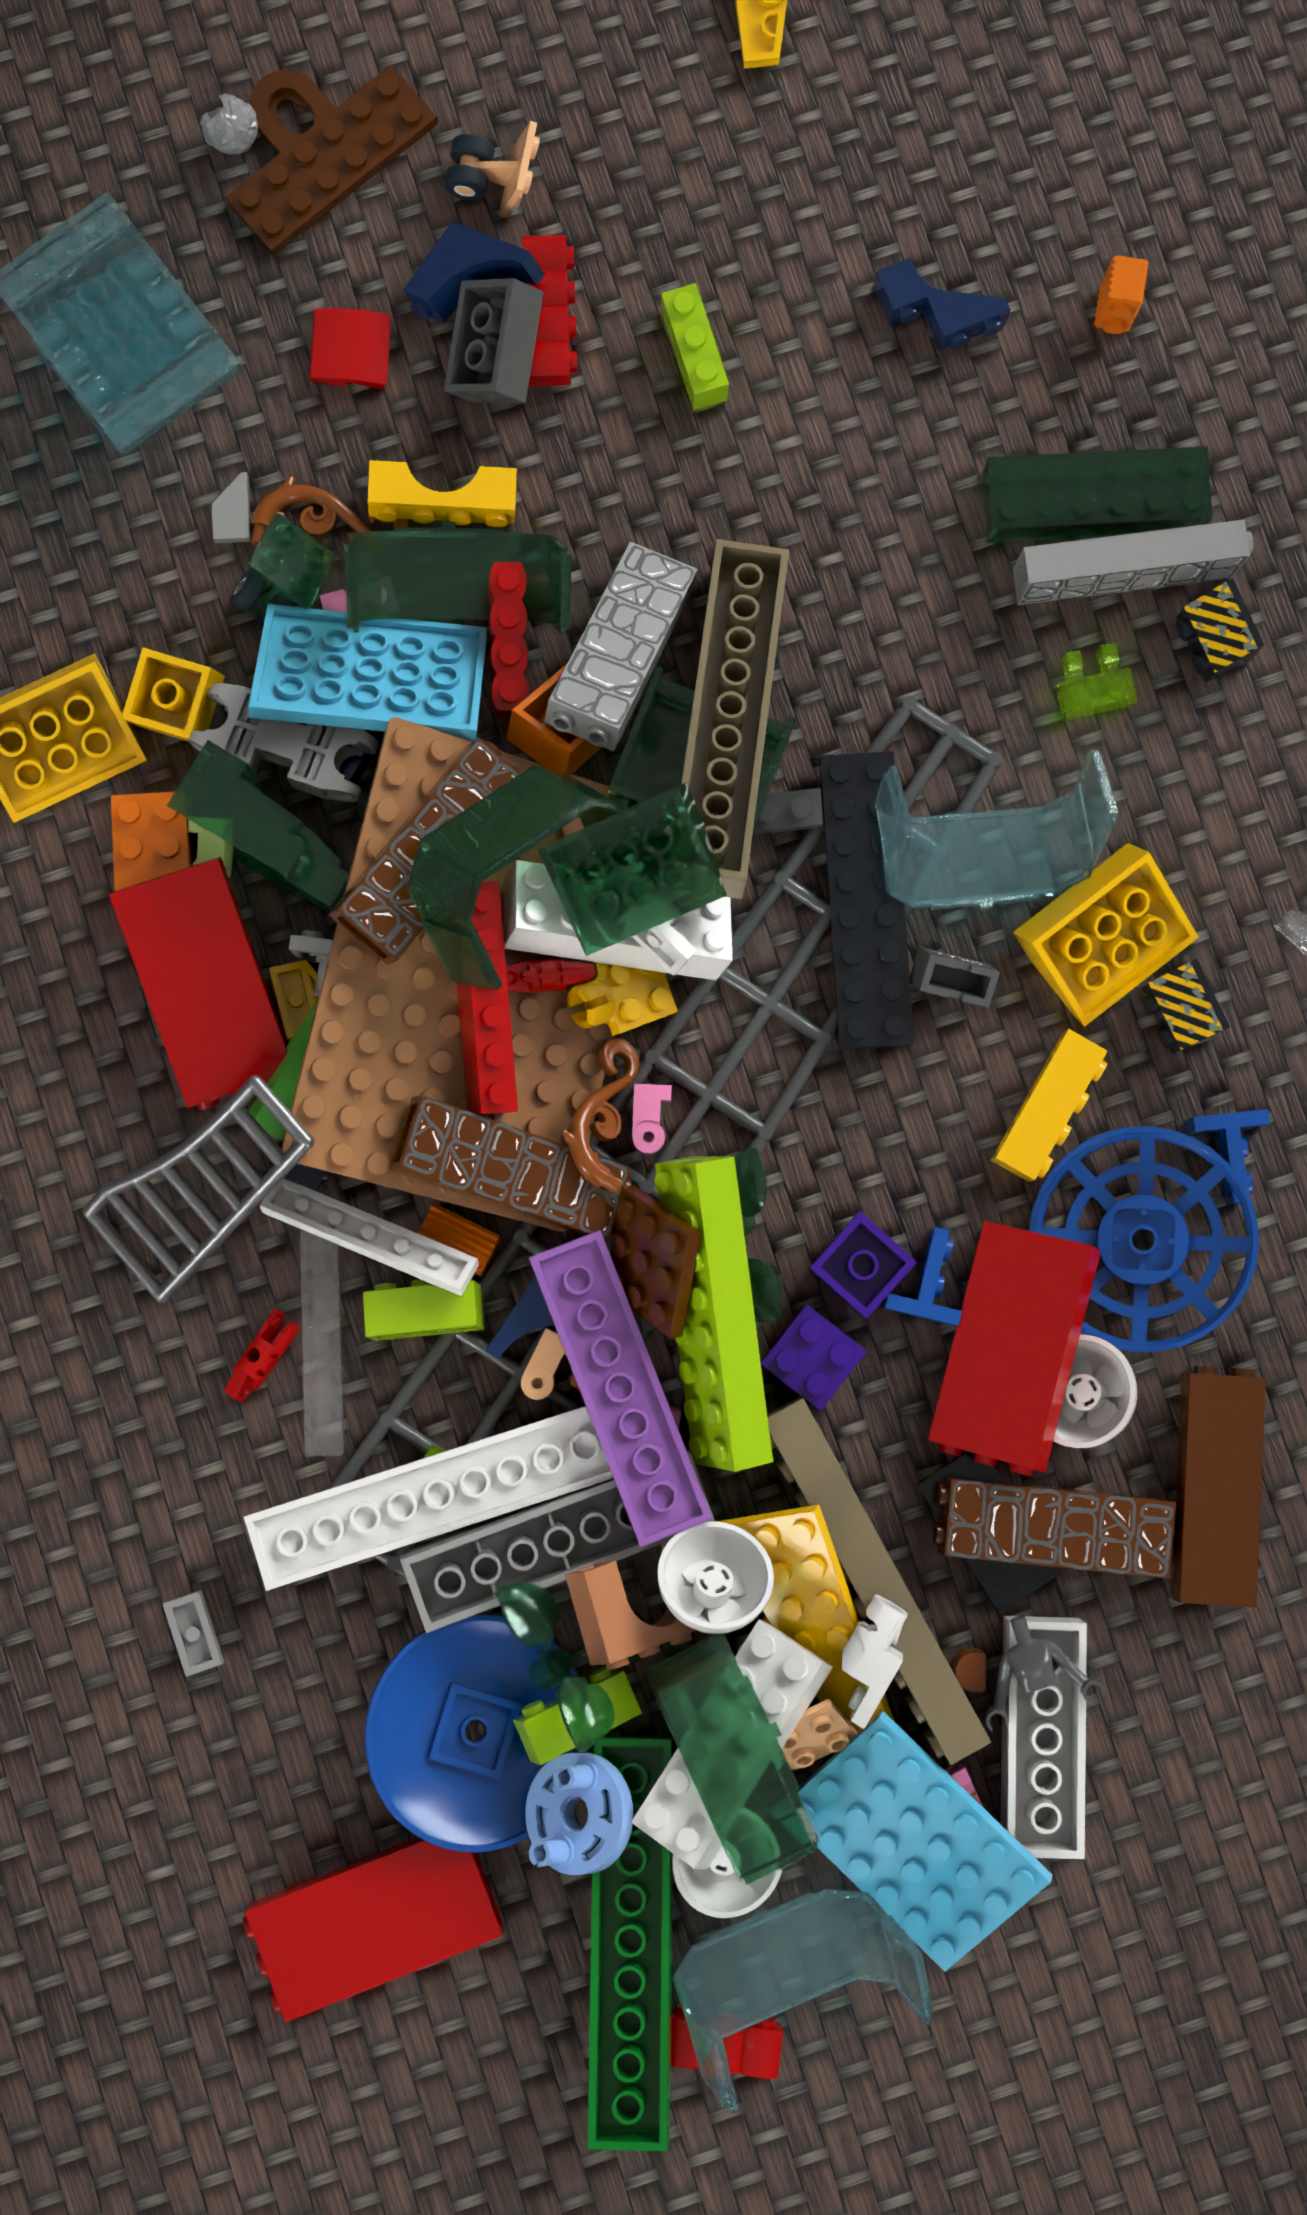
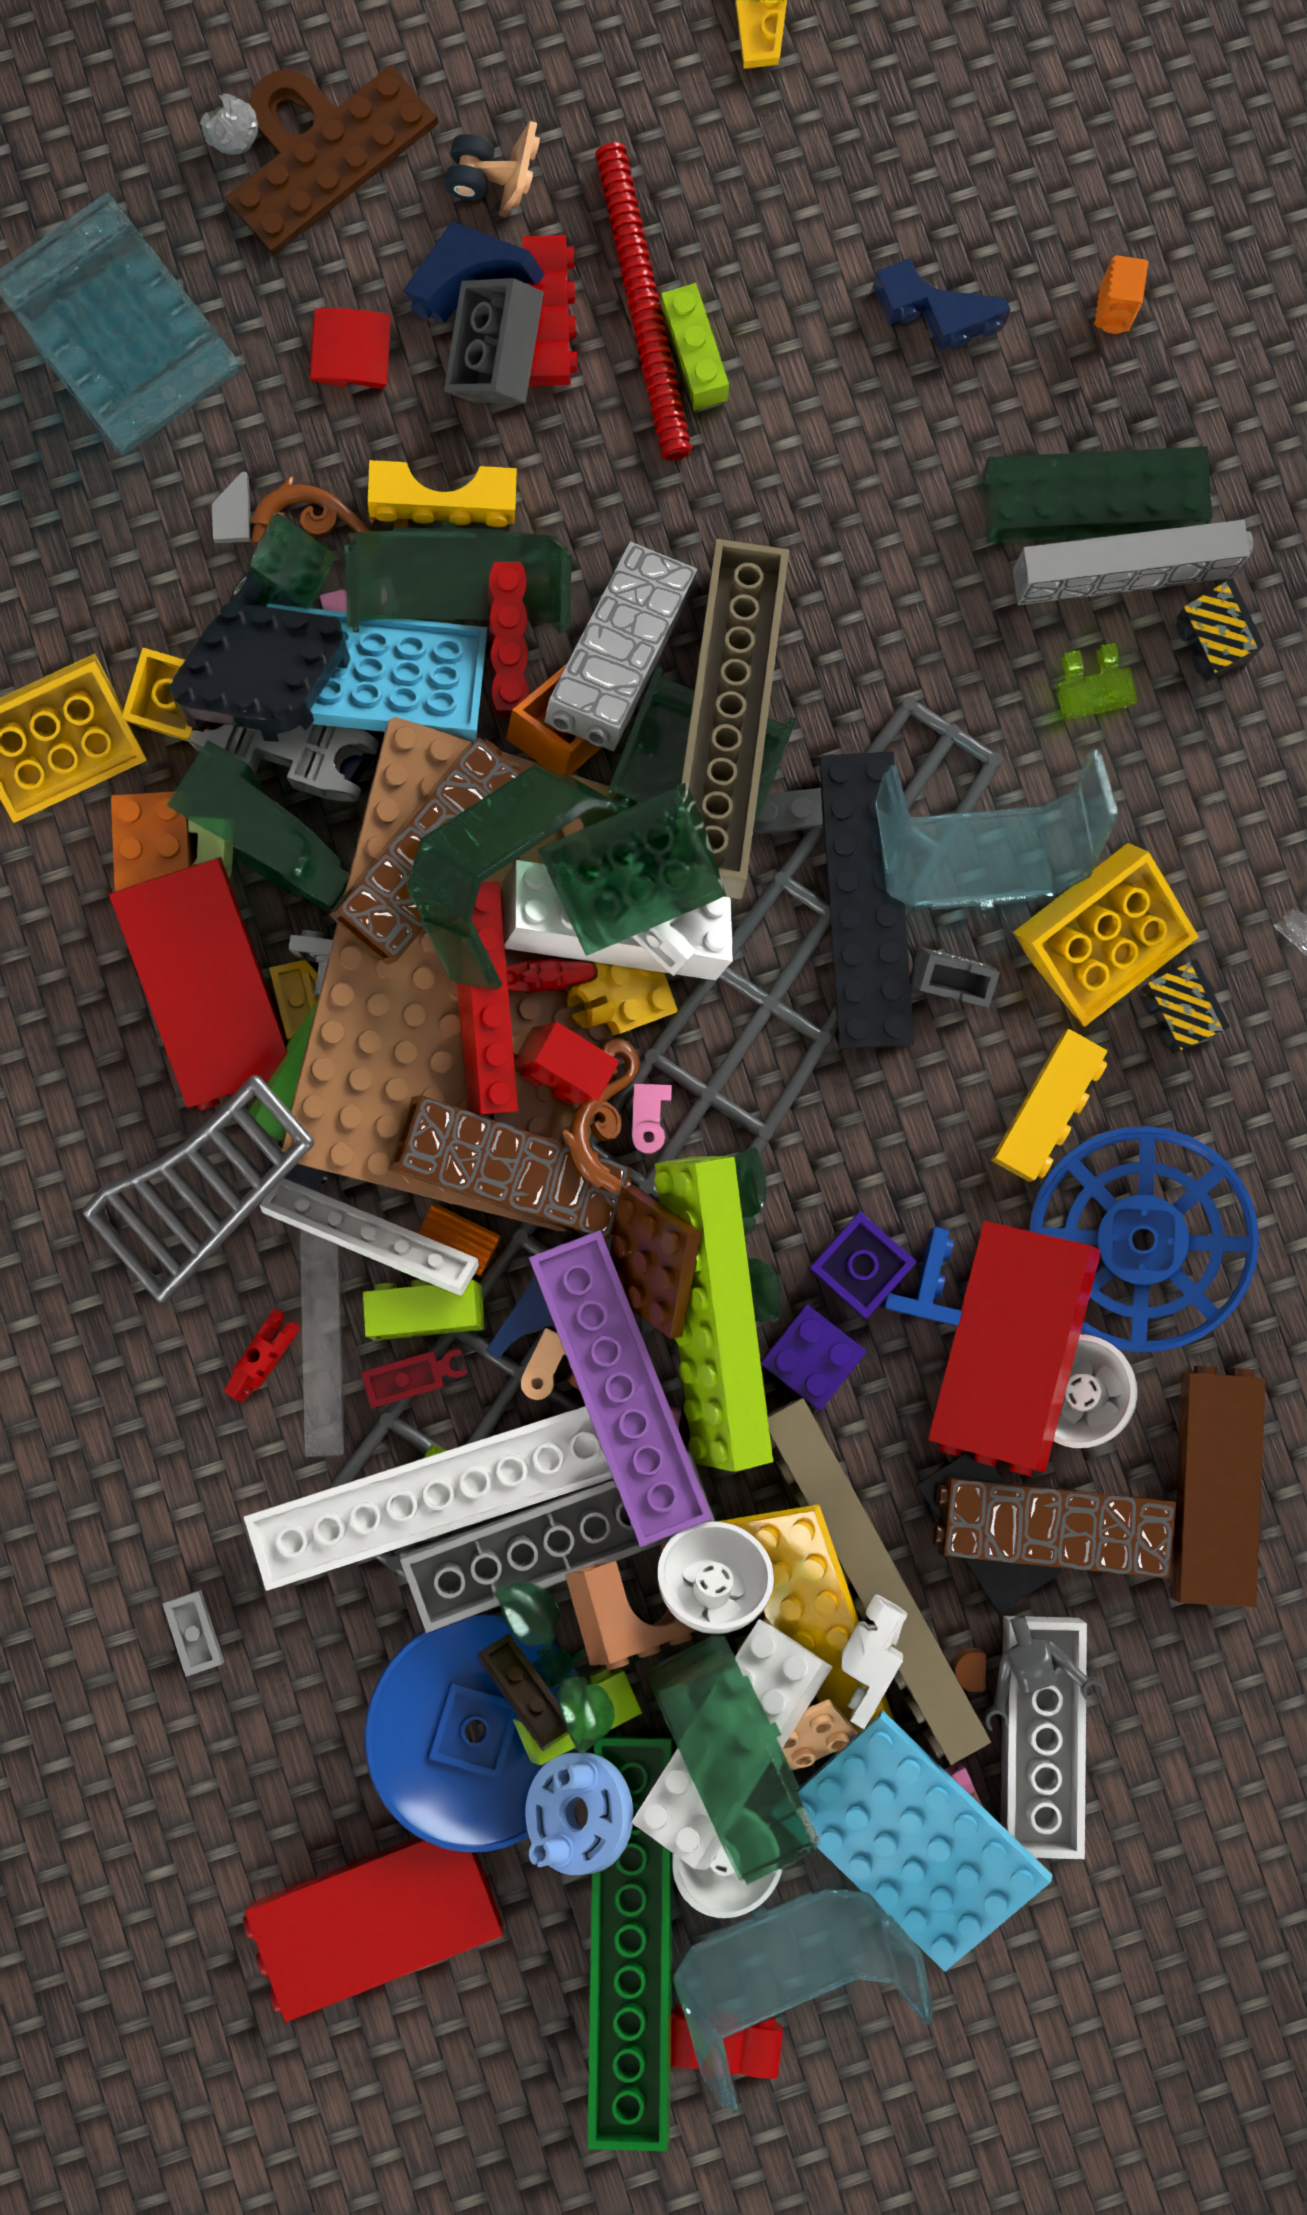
blue bracket [1185,1109,1270,1205] -> none
none -> black plate [169,602,351,742]
none -> dark red plate [361,1349,469,1409]
none -> dark brown tile [477,1633,575,1752]
none -> red brick [514,1021,620,1106]
none -> red piece [595,142,693,461]

